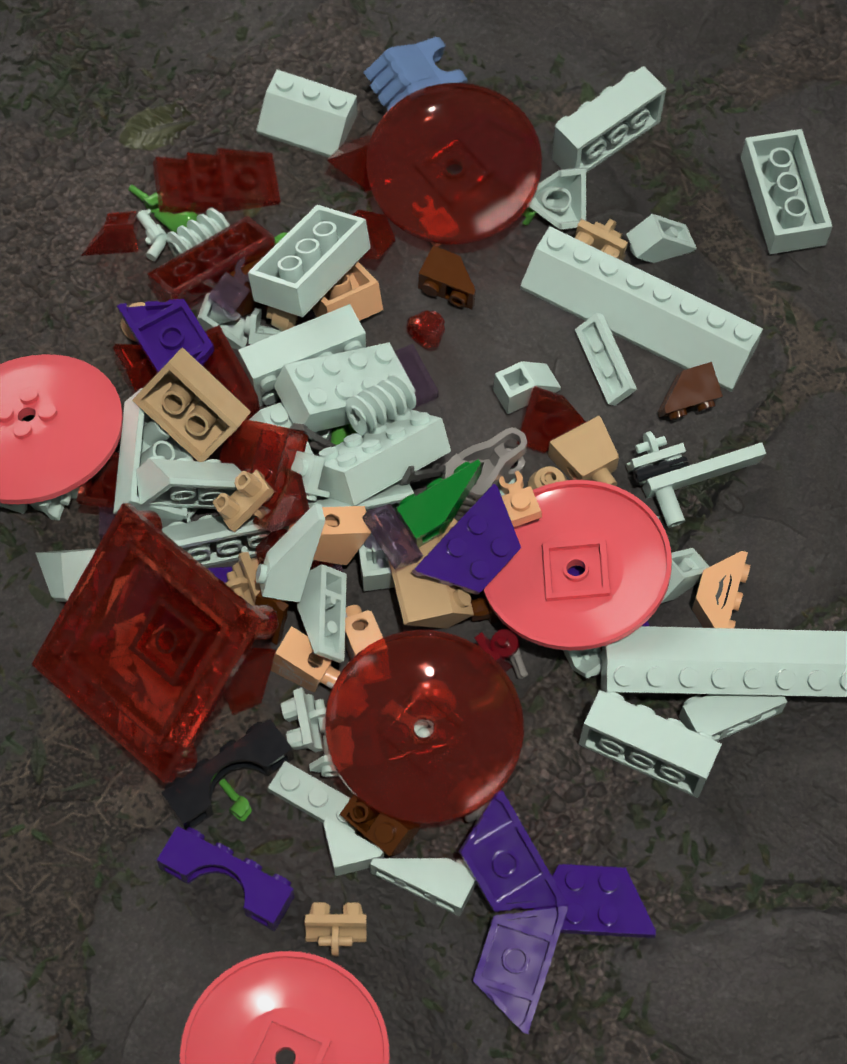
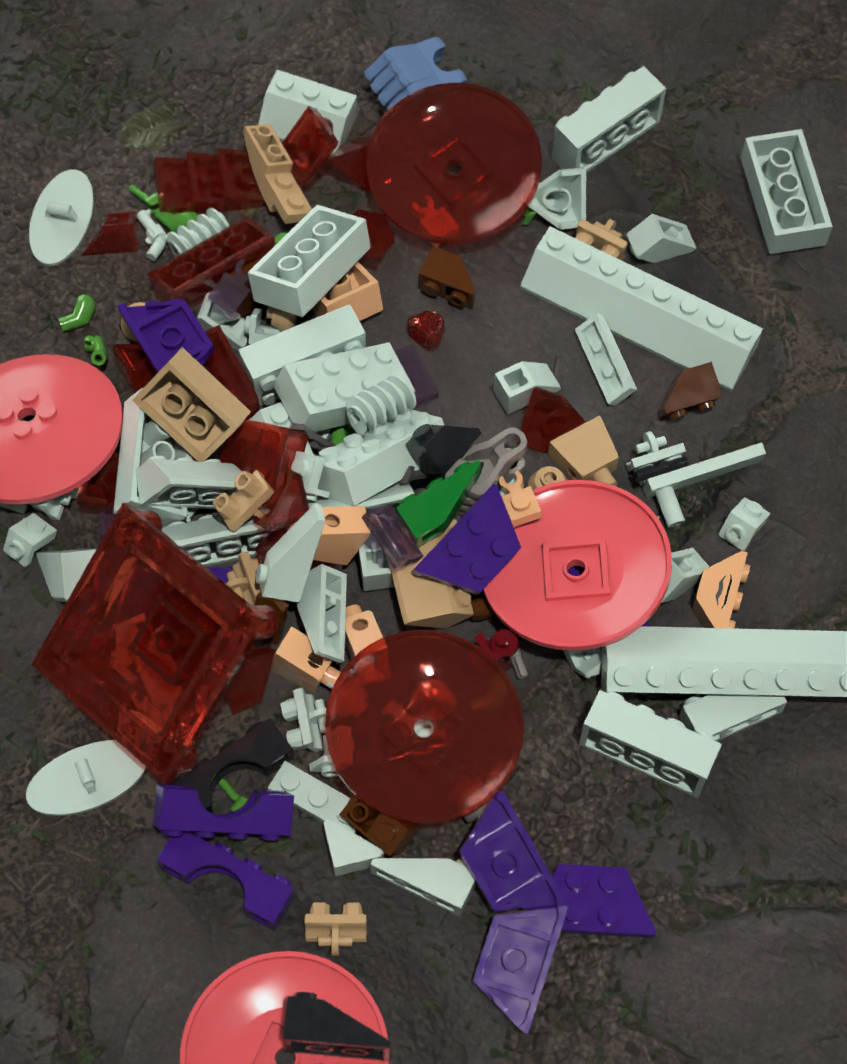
none -> light aqua bracket [3,513,57,567]
none -> light aqua shield [26,740,148,816]
none -> light aqua shield [29,170,94,266]
none -> bright green arm [58,294,95,332]
none -> bright green arm [84,335,108,366]
none -> dark purple arch [153,784,294,841]
none -> tan slope [243,124,312,224]
none -> clear red slope [282,106,338,187]
none -> black slope [283,992,391,1061]
none -> black slope [405,424,482,475]
none -> light aqua bracket [719,497,771,551]

